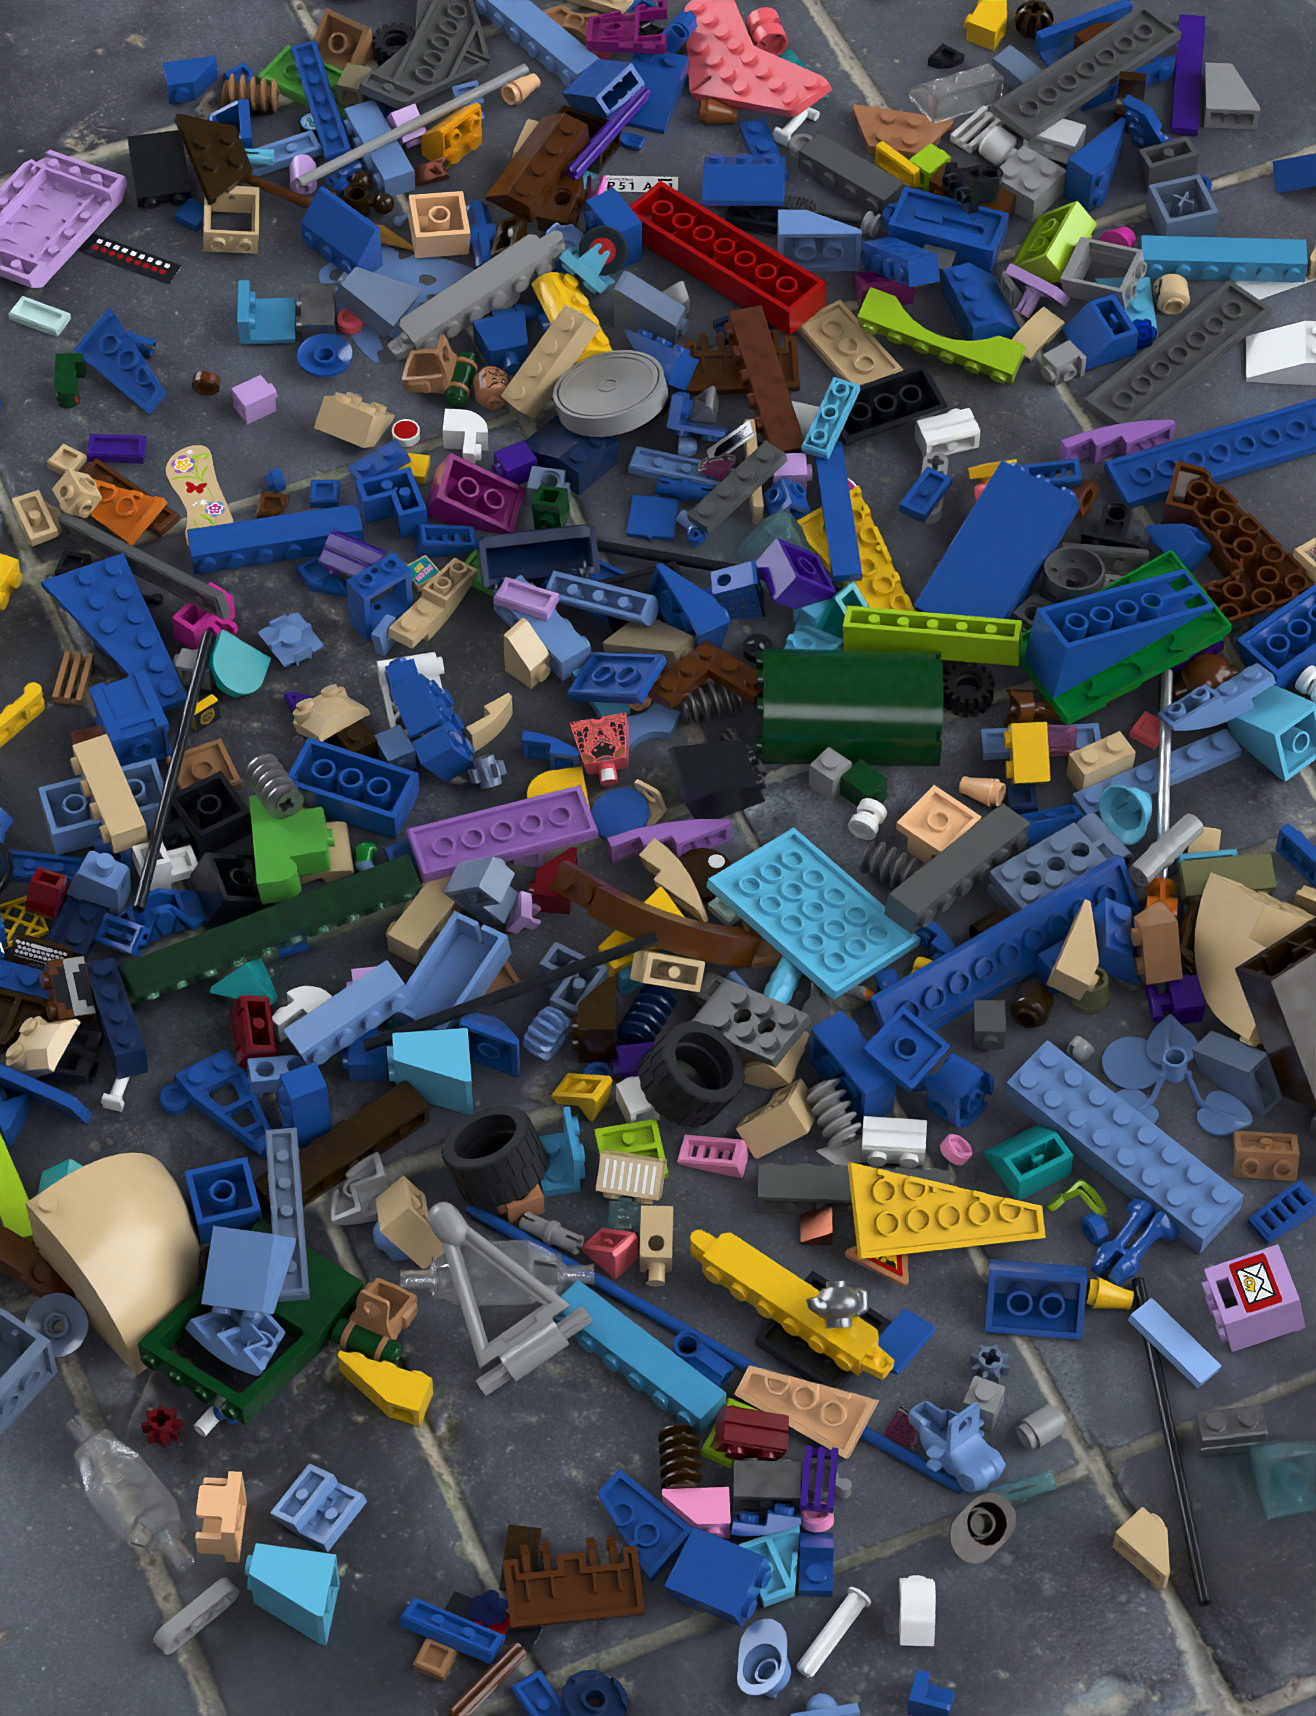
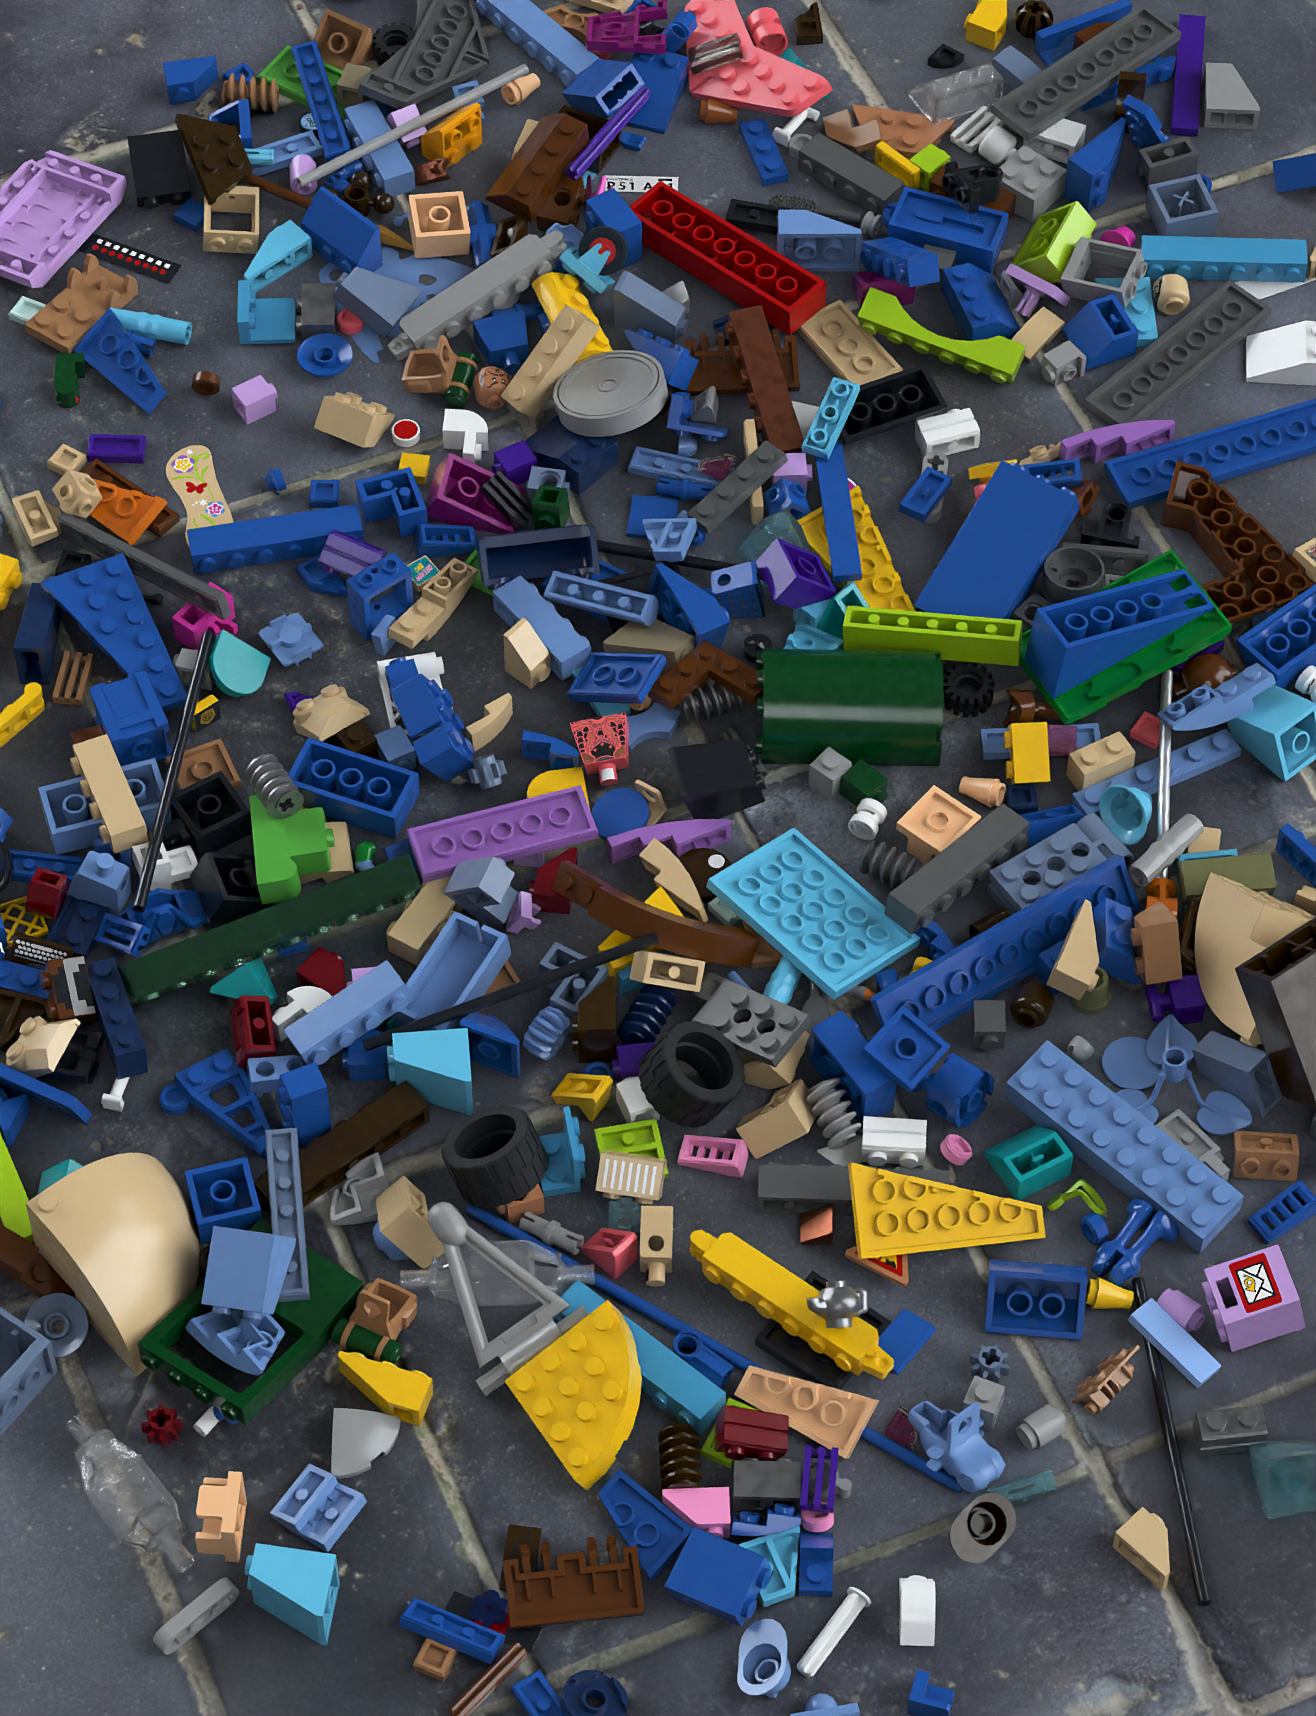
reddish brown tile [256,493,289,519] -> none
blue plate [347,439,411,481] -> none
lavender tile [494,577,559,621] -> none
blue slope [702,153,786,206] -> none
sticker [707,421,754,462] -> none
clear blue plant [1132,319,1157,350] -> none
blue slope [1145,523,1214,572] -> none
none -> dark blue slope [14,583,63,685]
none -> medium nougat hinge [24,253,138,353]
none -> medium azure axle [110,307,192,345]
none -> medium azure slope [244,220,313,292]
none -> dark red slope [296,946,346,997]
none -> light grey brick [331,1408,401,1479]
none -> black tile [479,471,533,531]
none -> yellow brick [505,1300,642,1490]
none -> medium blue wing [642,518,698,562]
none -> clear smoke tile [687,32,743,75]
none -> dark brown tile [794,3,823,45]
none -> medium nougat tile [823,109,883,153]
none -> tan piece [1019,442,1061,466]
none -> medium nougat hinge [1072,1345,1140,1415]
none -> light grey hinge [1156,1109,1230,1181]
none -> lavender brick [1157,1288,1206,1333]

